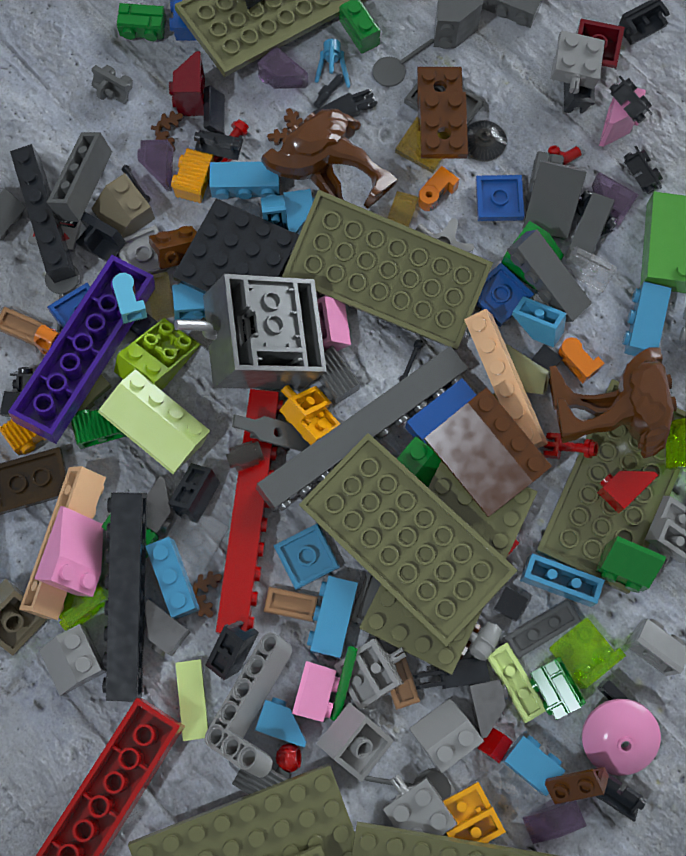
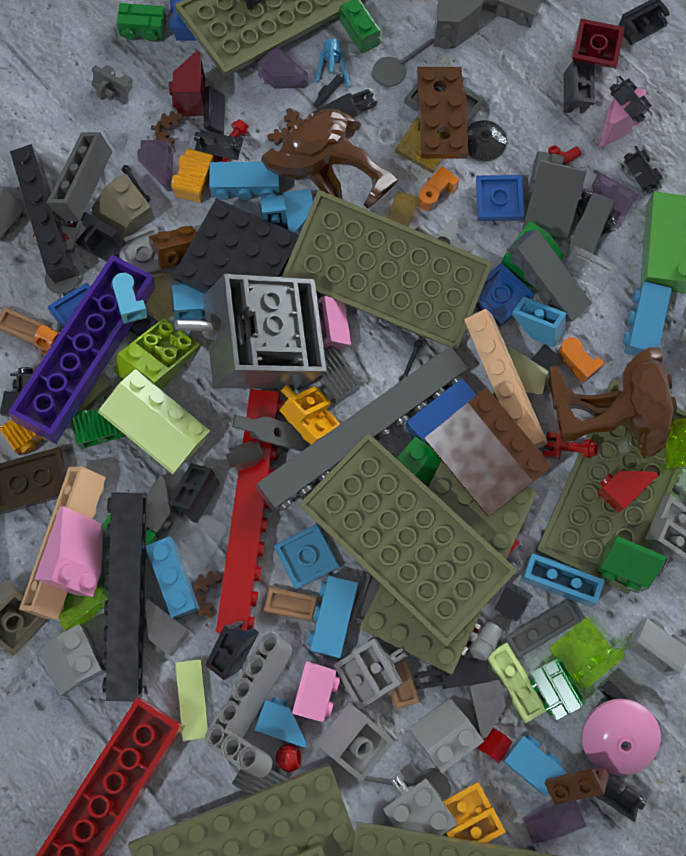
green bar [330,646,358,721] -> none
light grey plate [550,30,605,94] -> none

